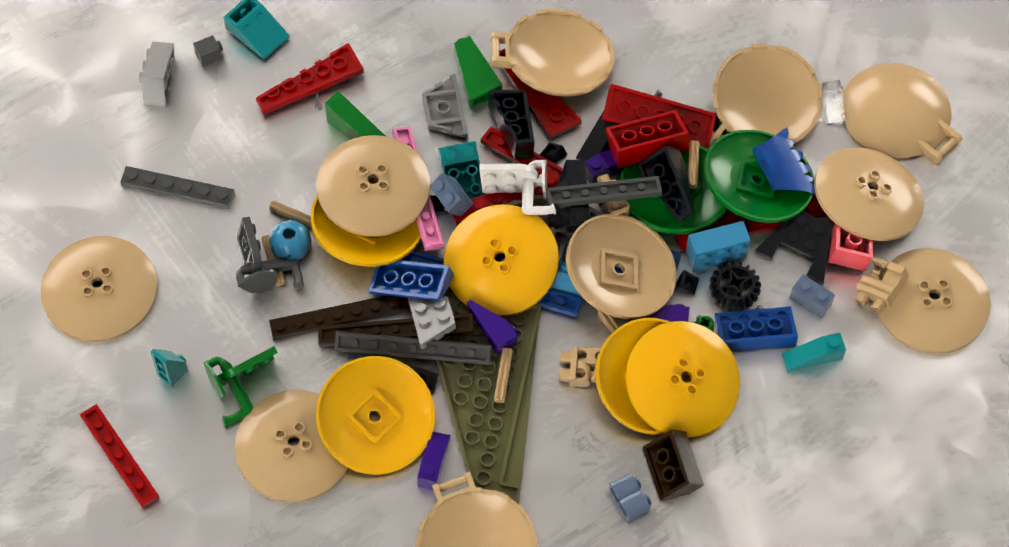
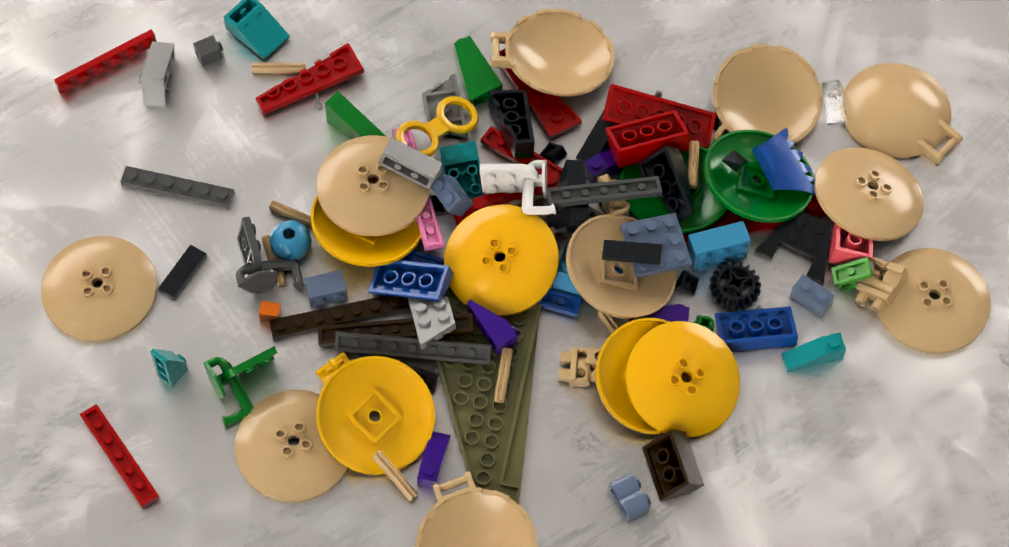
none -> red plate [54,29,156,94]
none -> black tile [158,244,207,300]
none -> tan axle [251,62,306,74]
none -> orange slope [258,301,282,321]
none -> sand blue brick [304,269,348,307]
none -> yellow hips [315,352,350,384]
none -> tan axle [372,450,418,501]
none -> light grey brick [378,137,442,190]
none -> yellow bar [395,96,479,157]
none -> black tile [602,240,662,265]
none -> sand blue plate [620,213,692,278]
none -> black slope [722,149,748,172]
none -> bright green plate [831,257,873,291]

